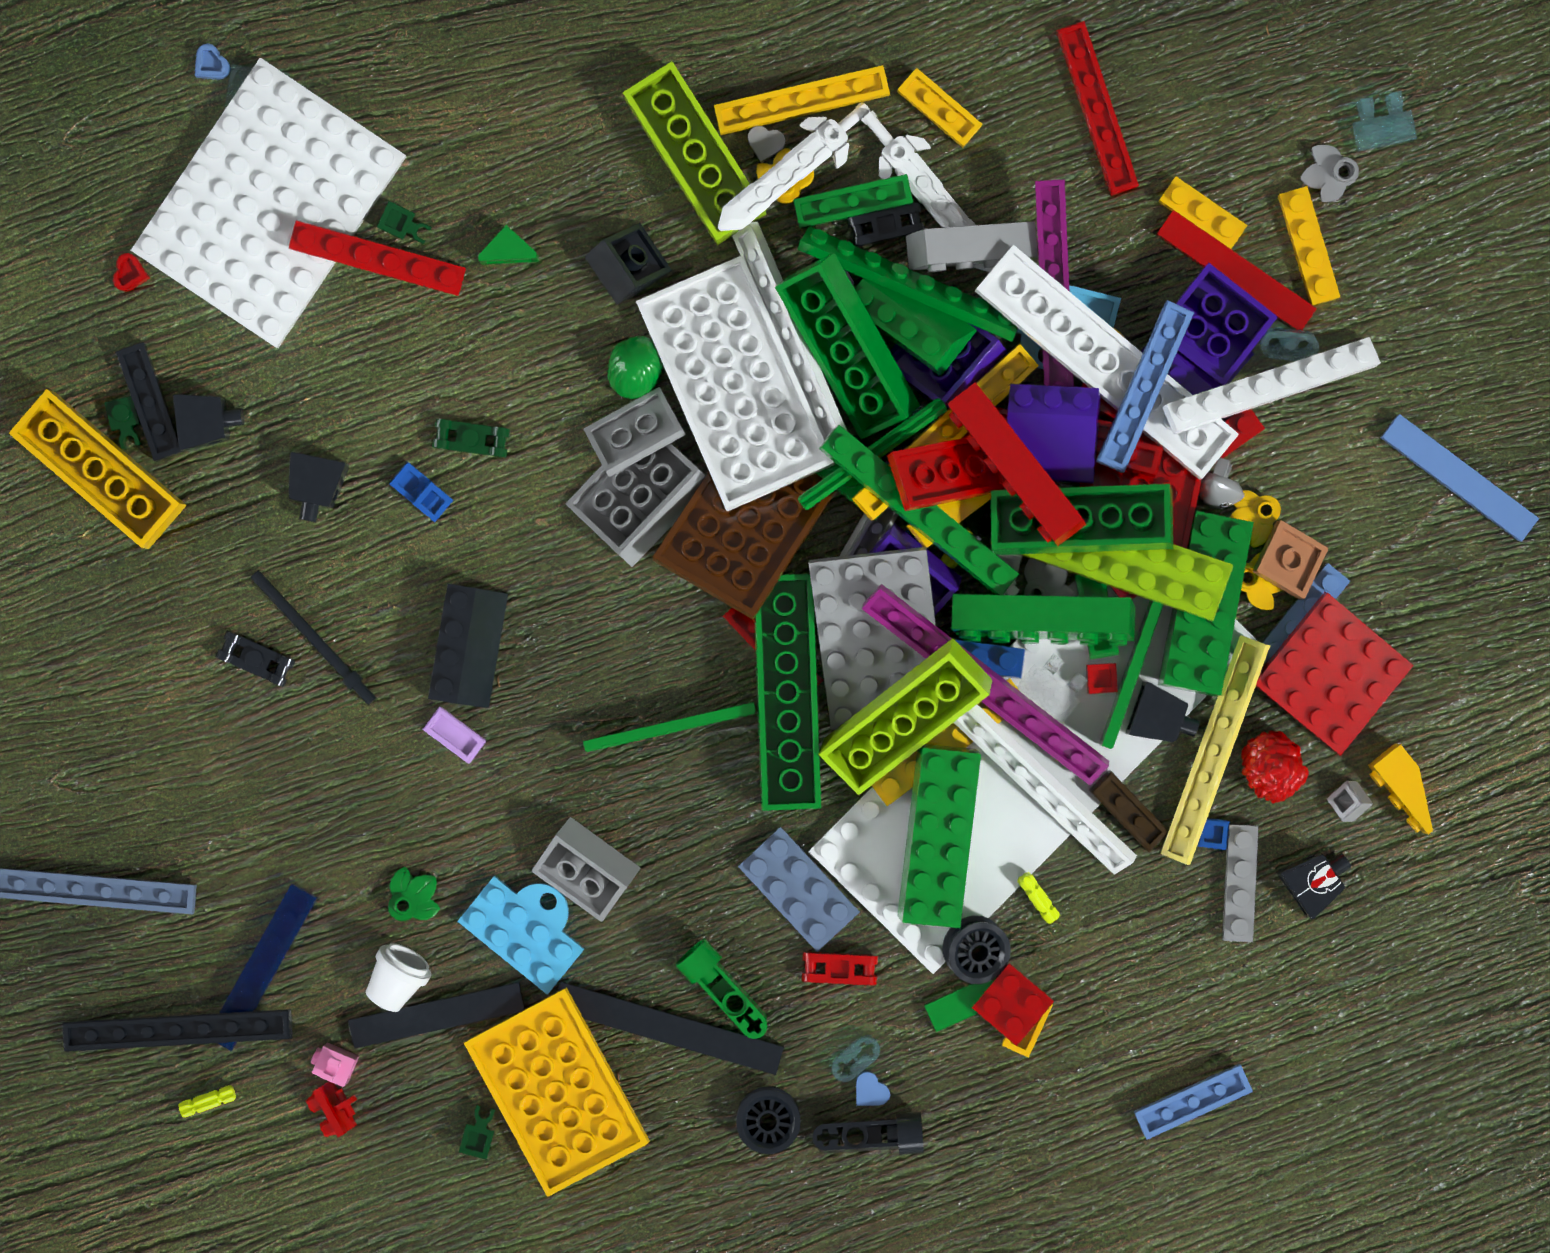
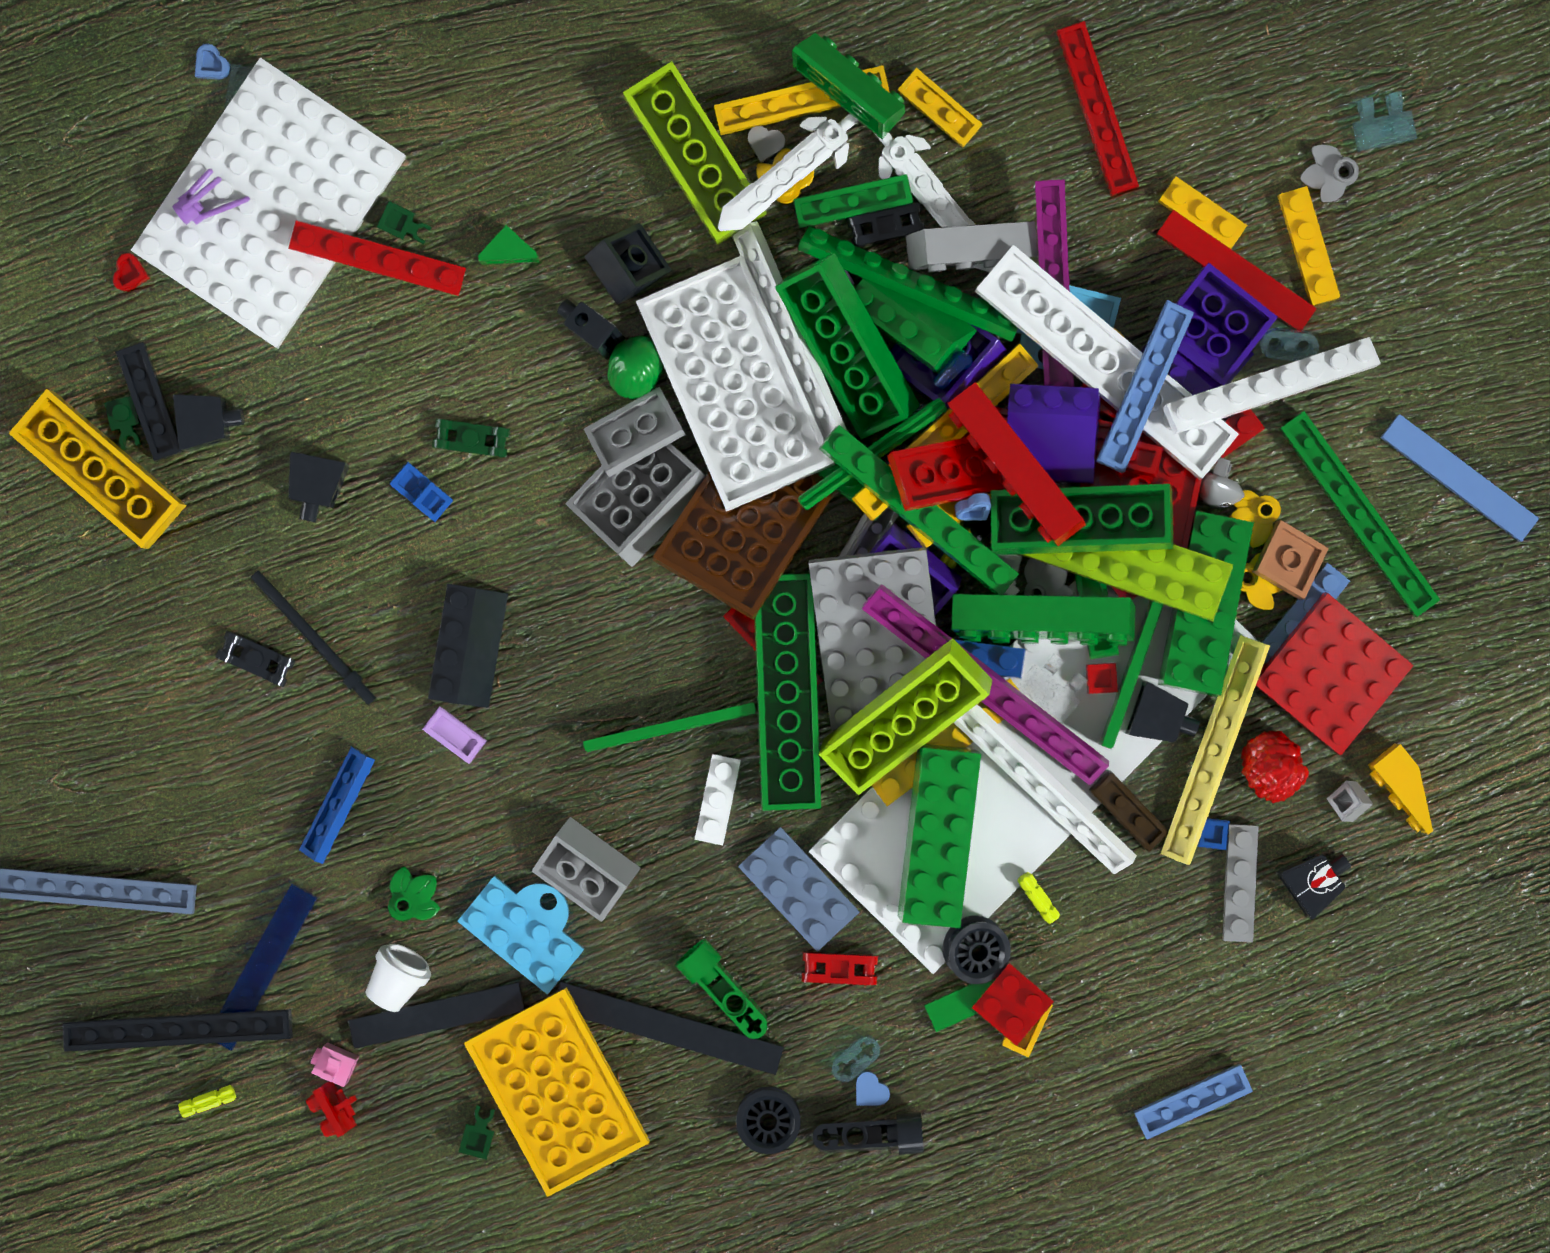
none -> medium lavender plant [172,169,250,225]
none -> blue plate [299,746,375,864]
none -> black torso [557,299,625,361]
none -> white plate [694,754,741,845]
none -> green slope [792,33,905,140]
none -> clear blue arm [933,351,972,389]
none -> medium blue tile [954,493,991,521]
none -> green plate [1279,411,1440,617]

